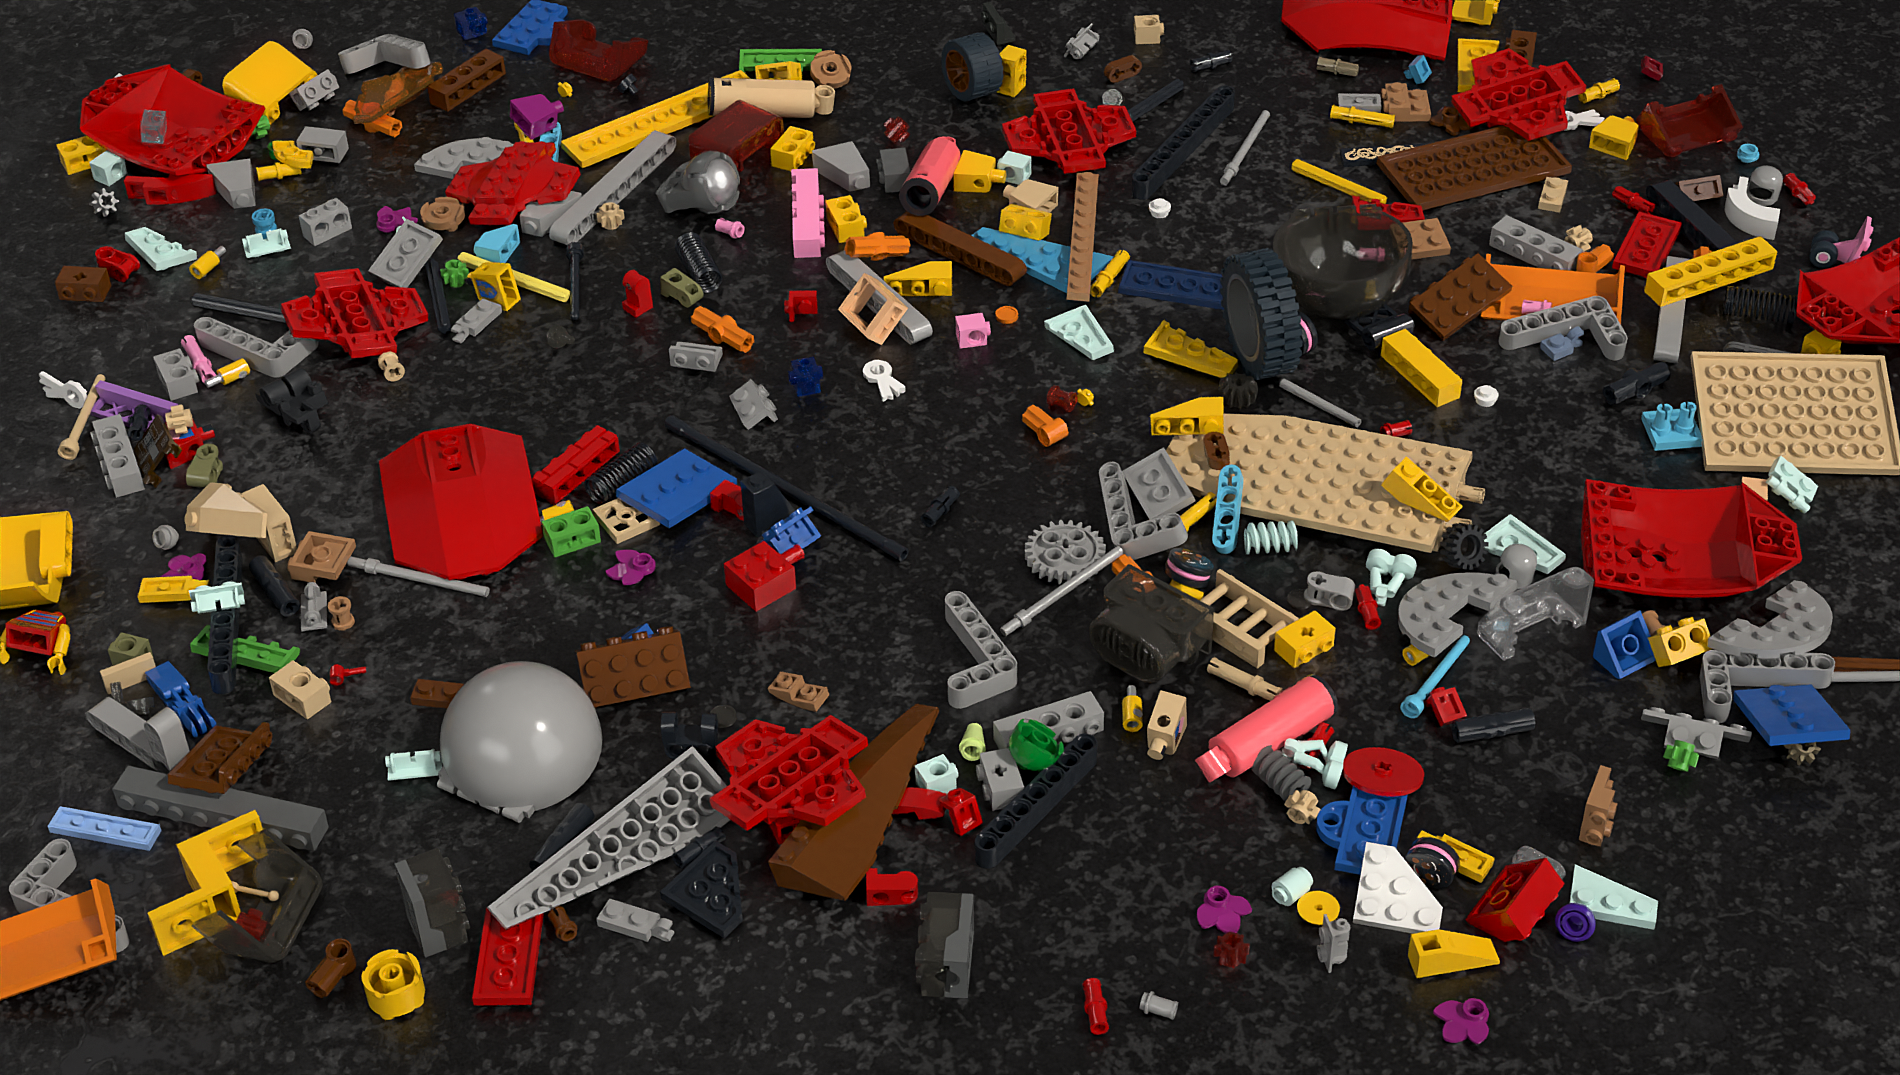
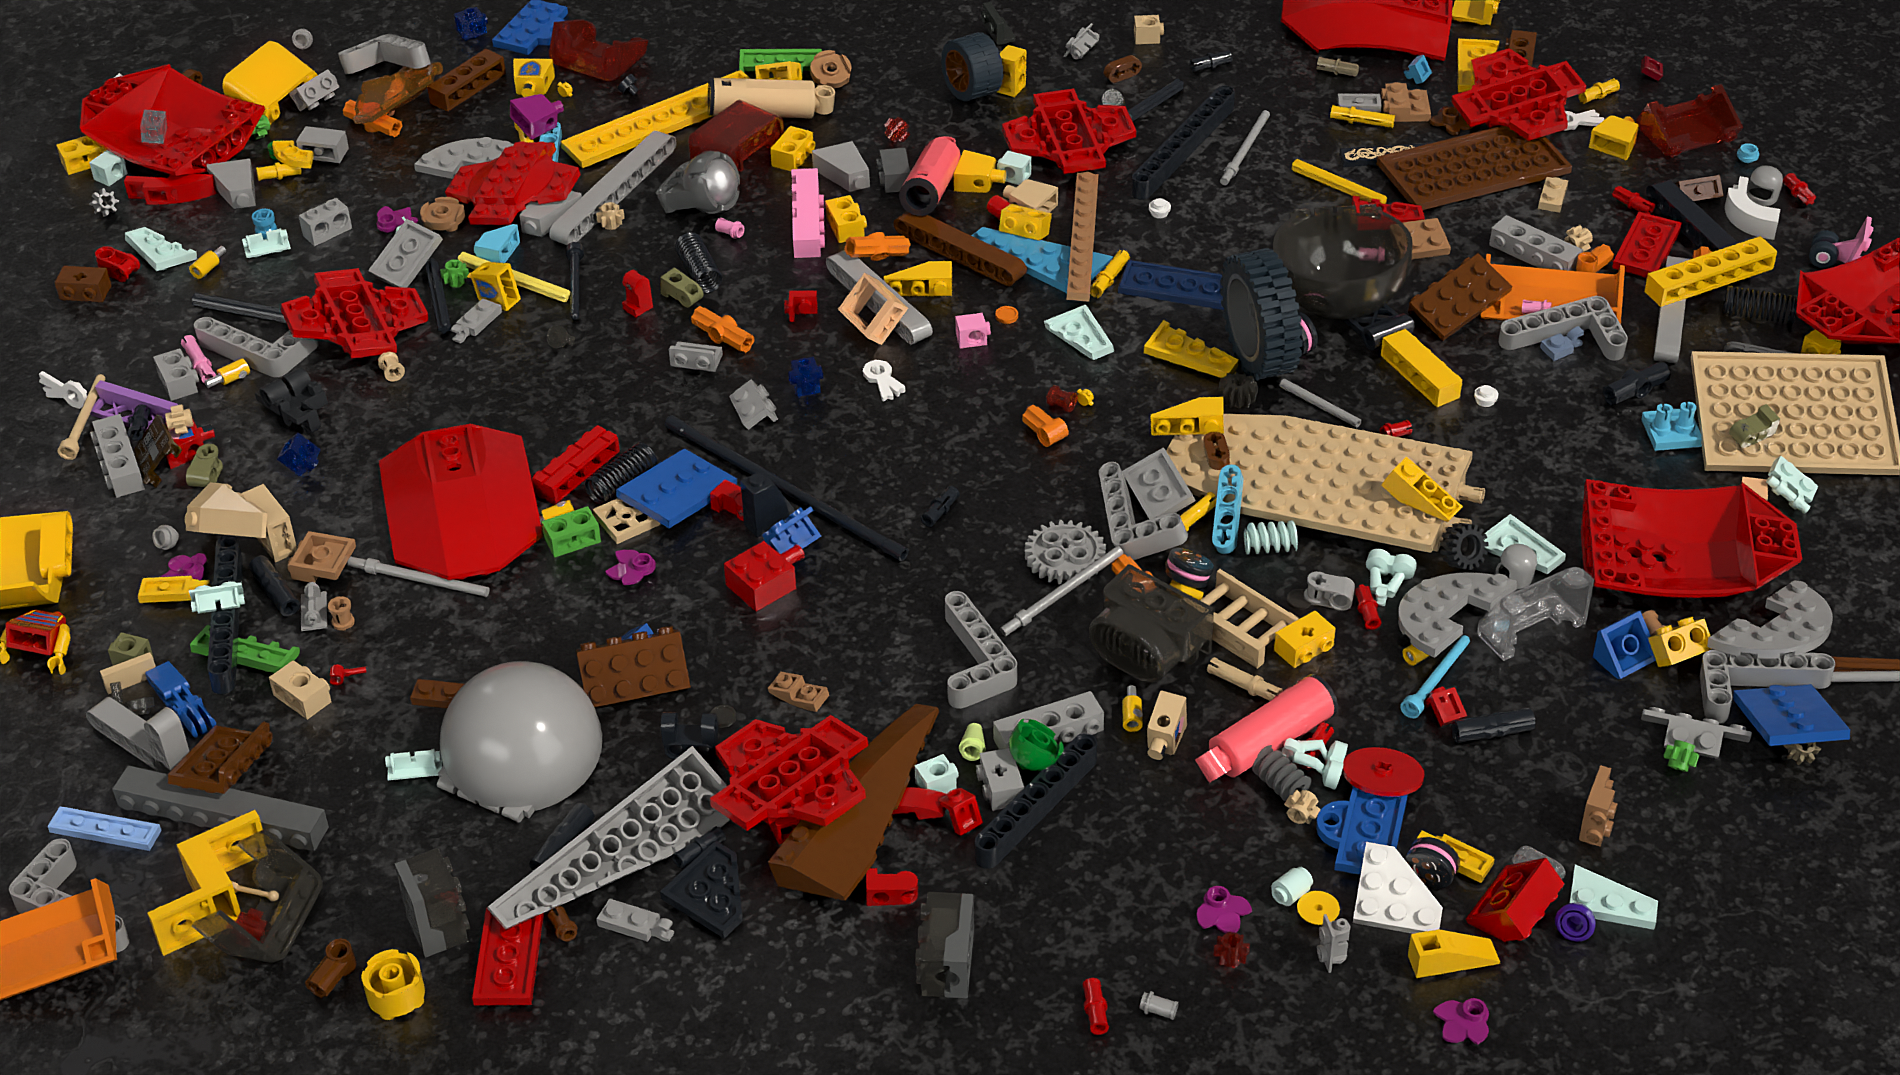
none -> clear blue brick [277,433,321,476]
none -> yellow torso [513,59,555,97]
none -> red piece [987,195,1011,220]
none -> olive leg [1729,404,1780,448]

